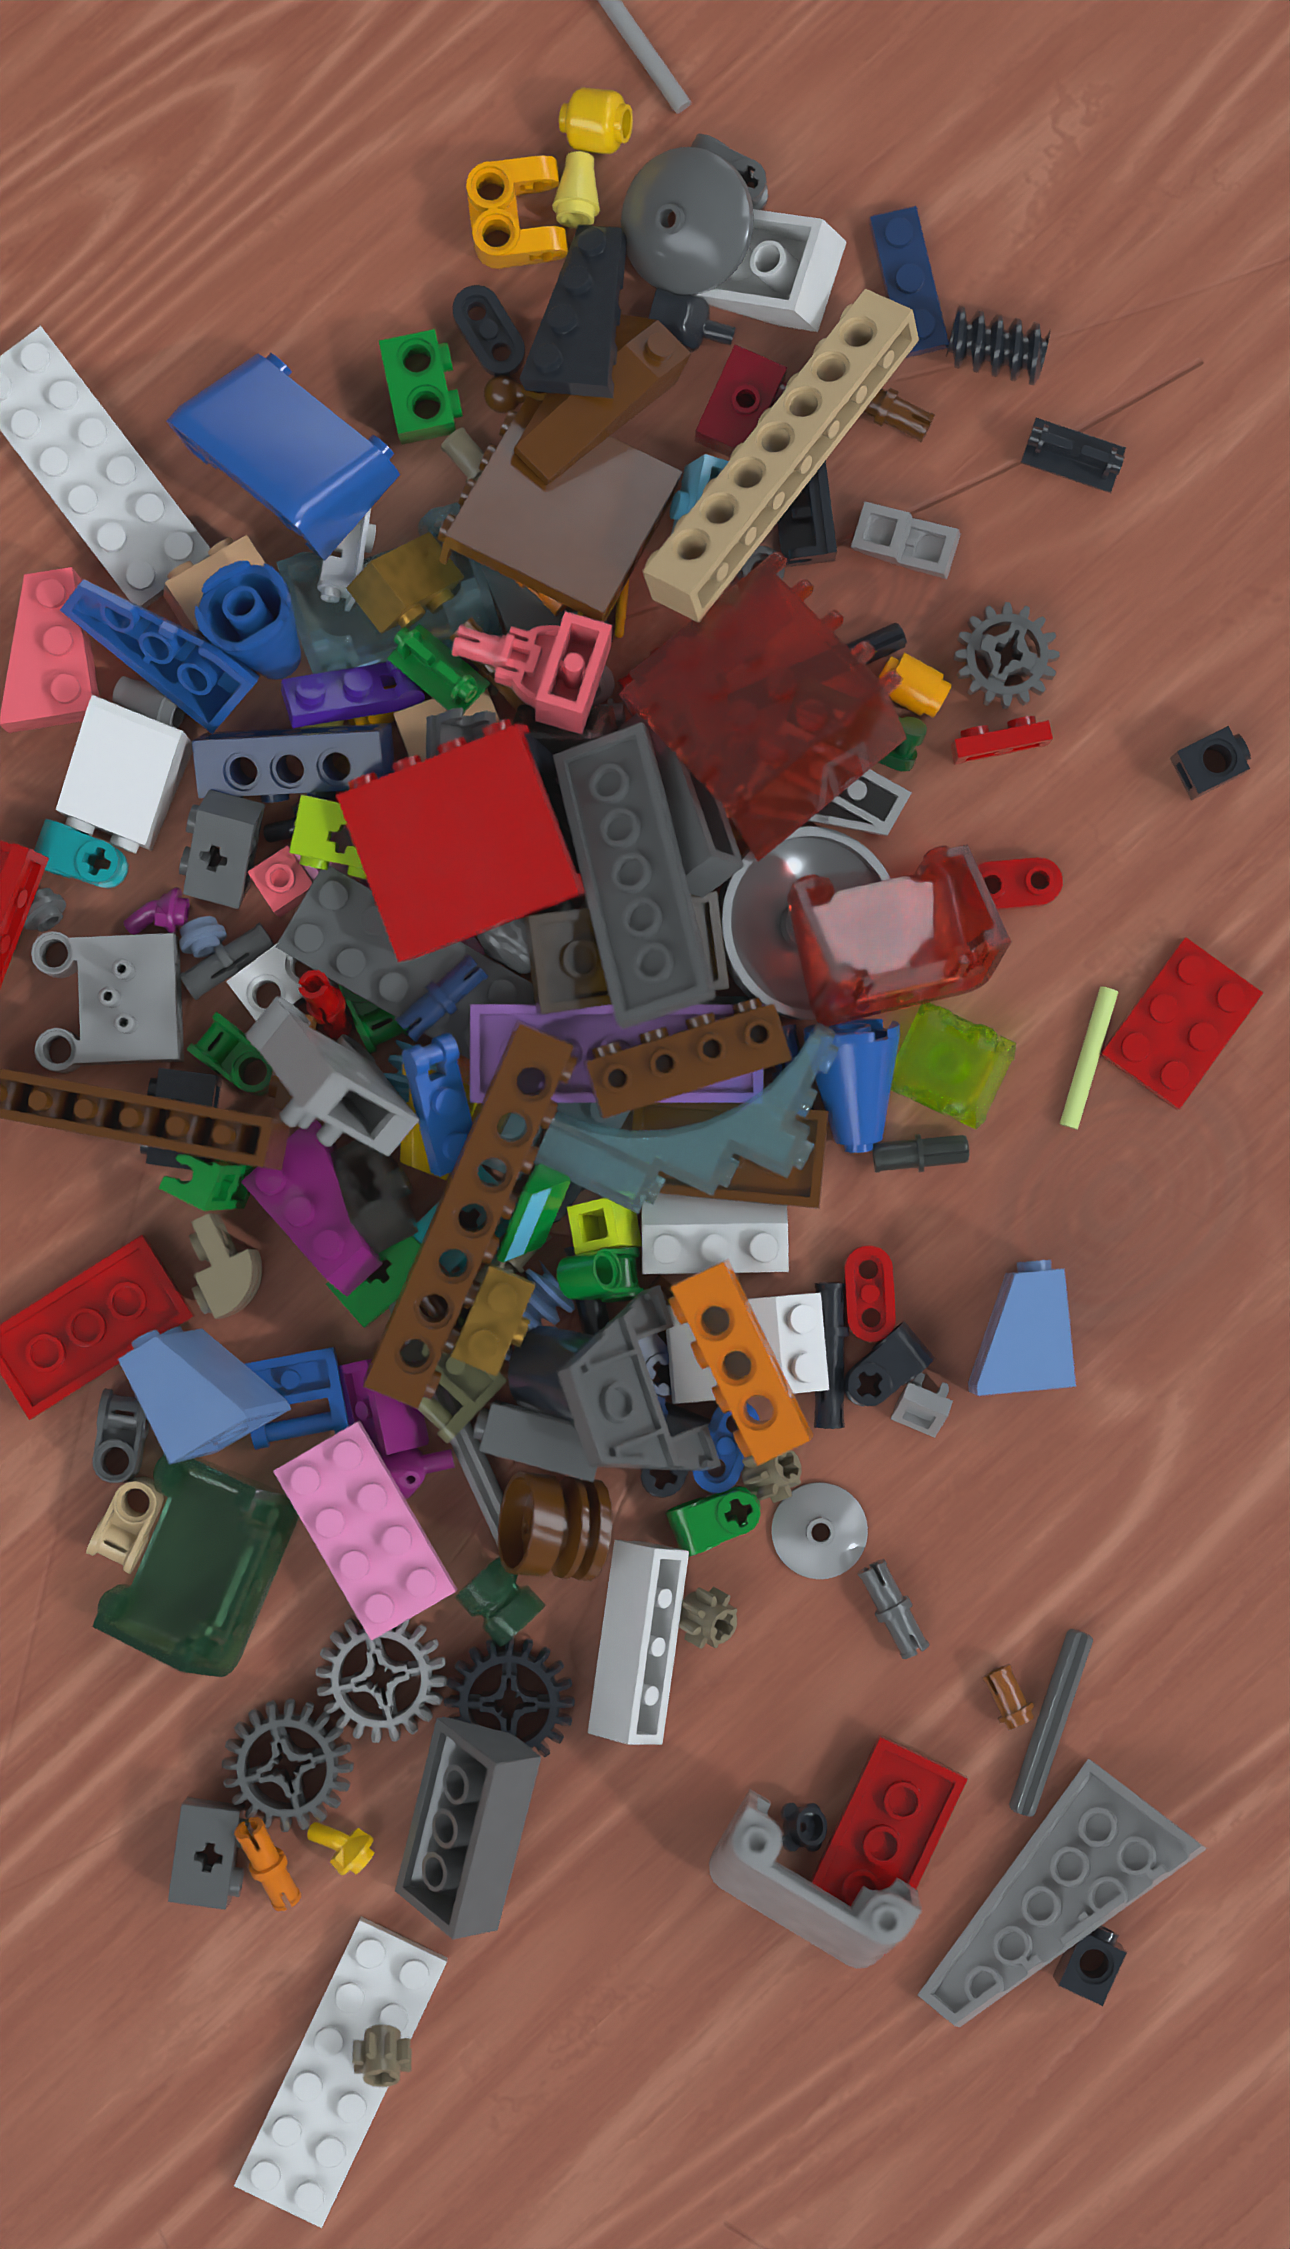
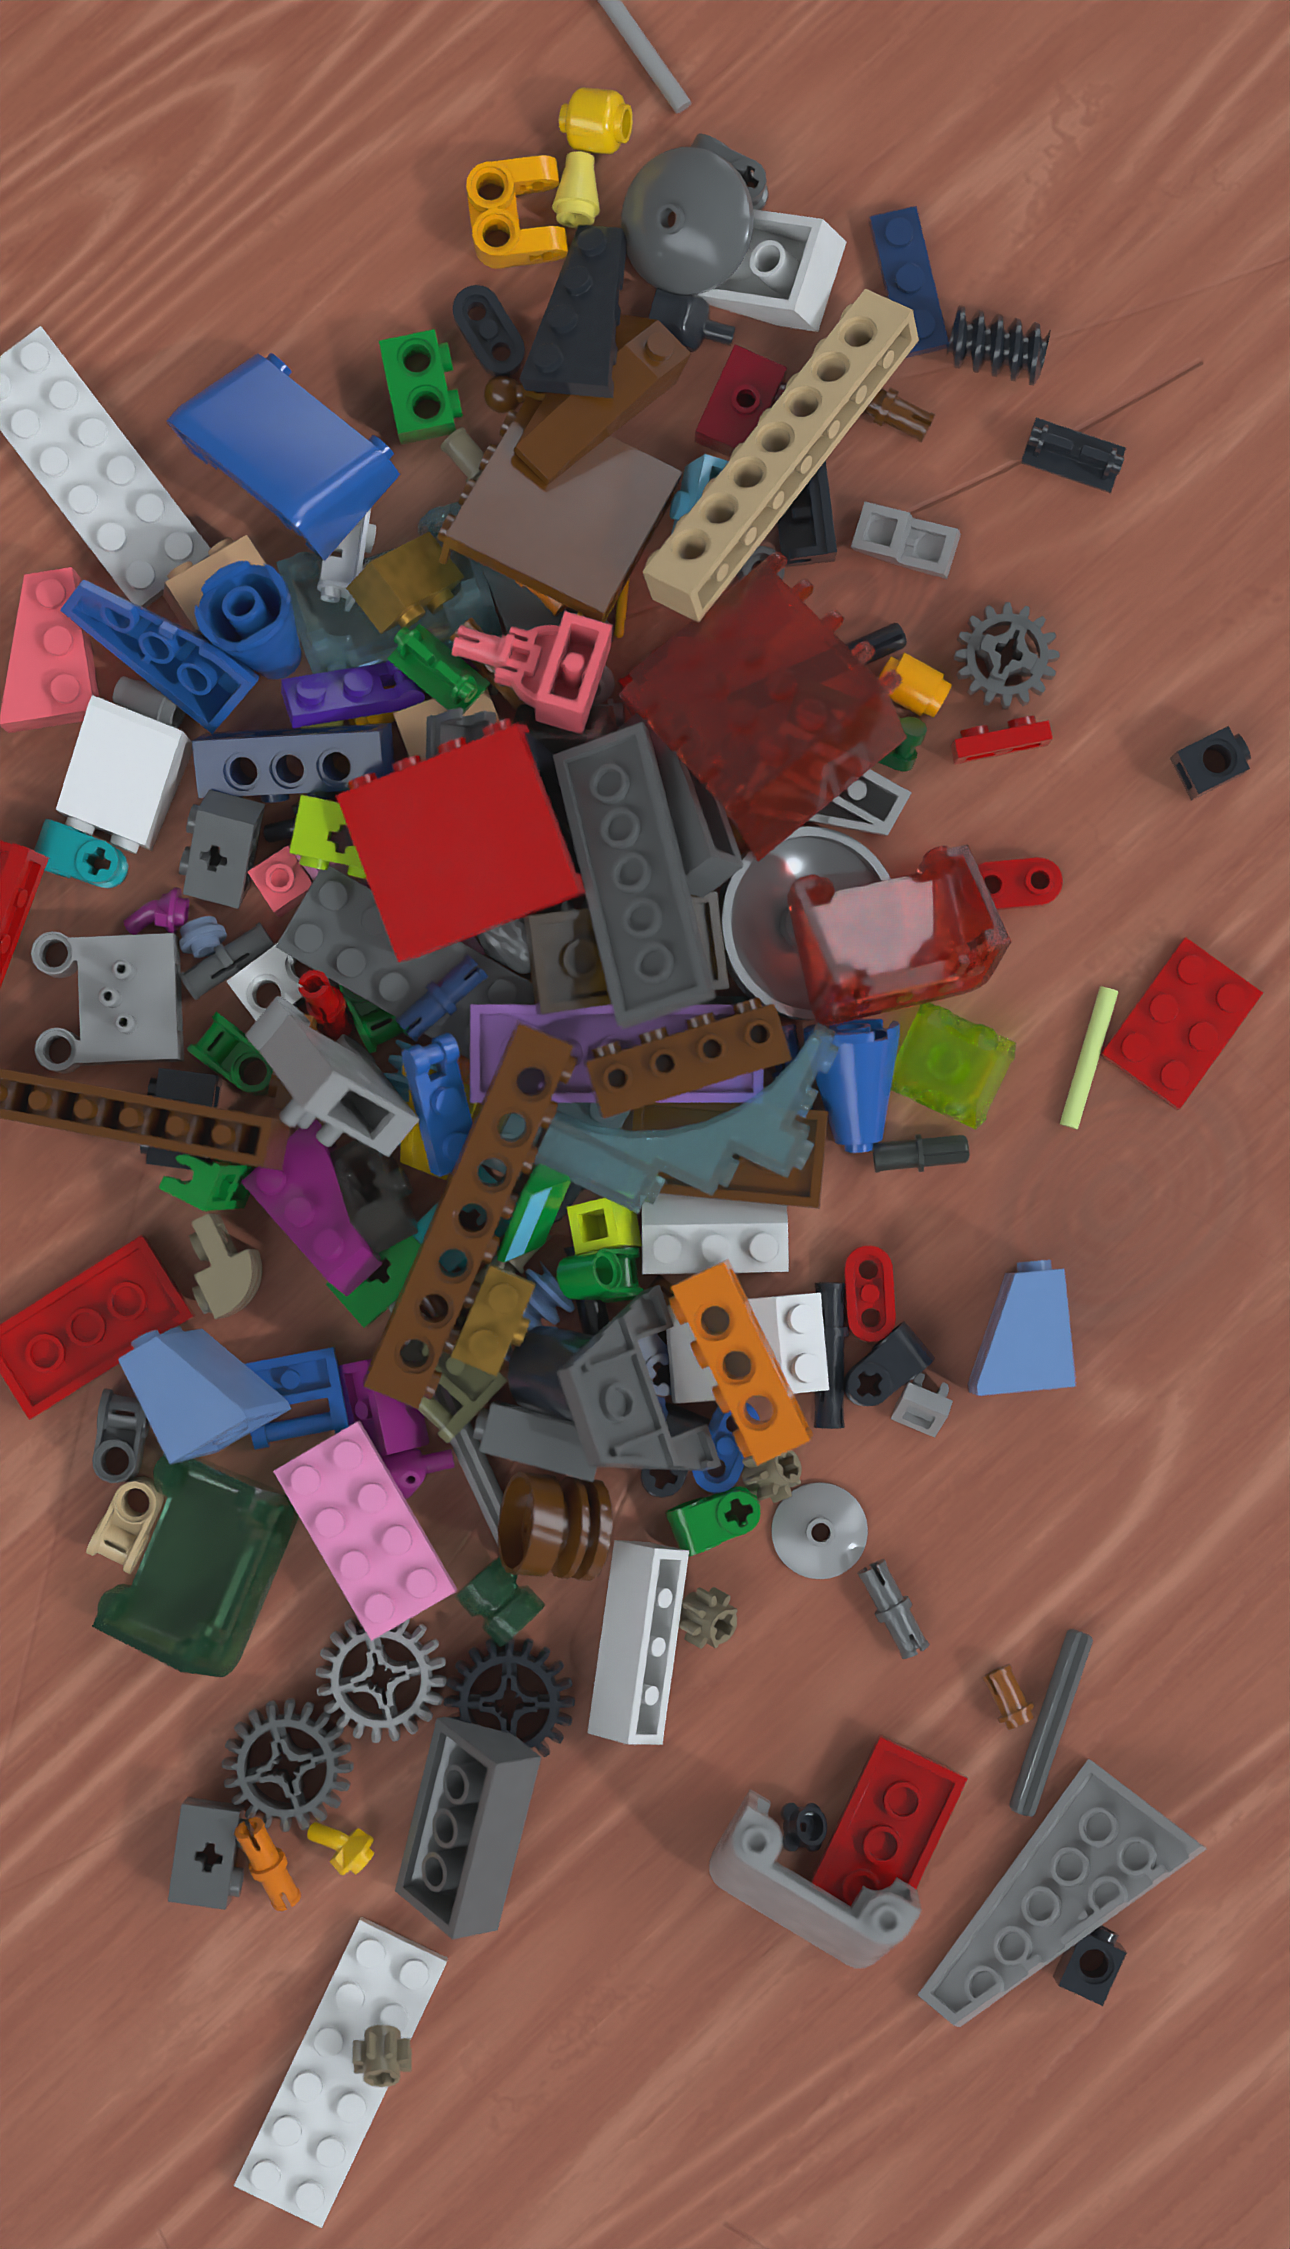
dark grey plate [24,888,66,932] -> none

